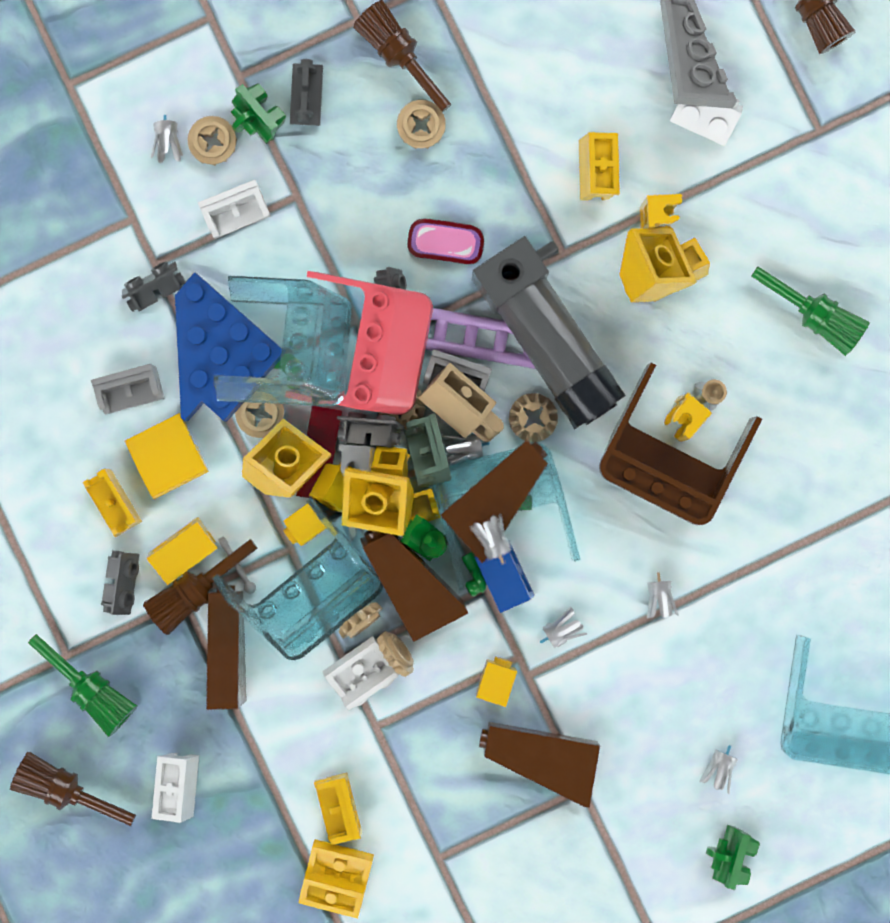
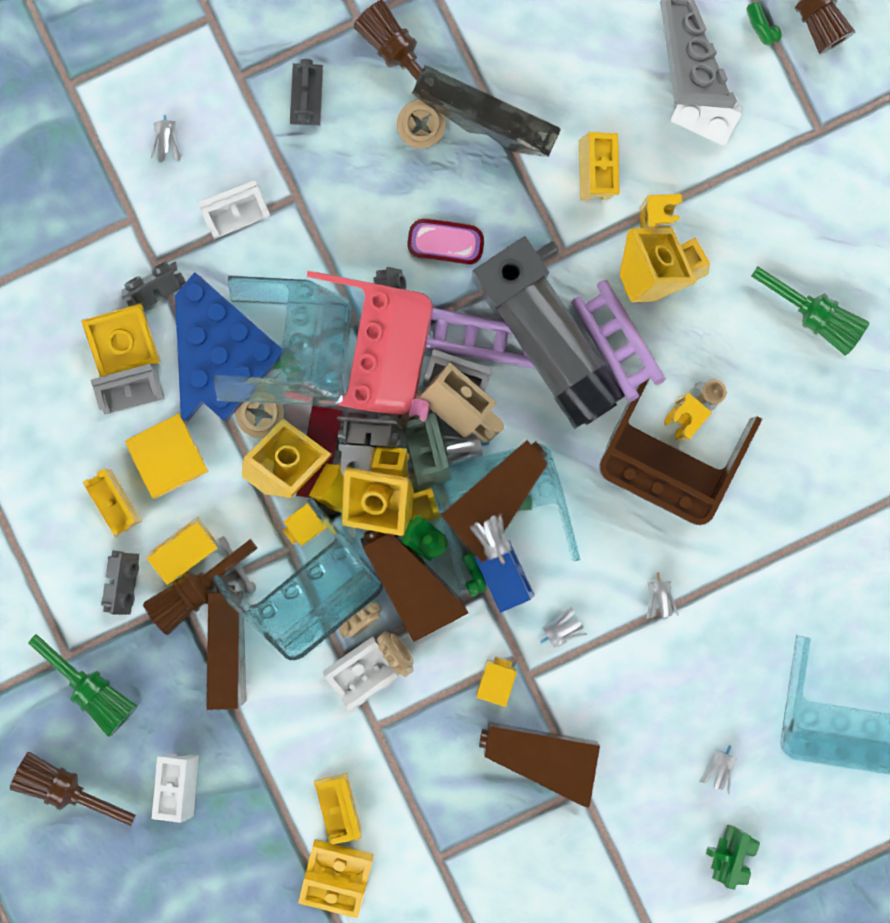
tan gear [187,116,237,166] -> none
green hips [231,83,286,144] -> none
tan gear [509,393,558,442] -> none
none -> yellow tile [81,303,161,377]
none -> bright pink hand [409,399,433,422]
none -> clear smoke slope [412,65,561,157]
none -> lavender bar [571,280,666,402]
none -> green arm [746,2,782,45]

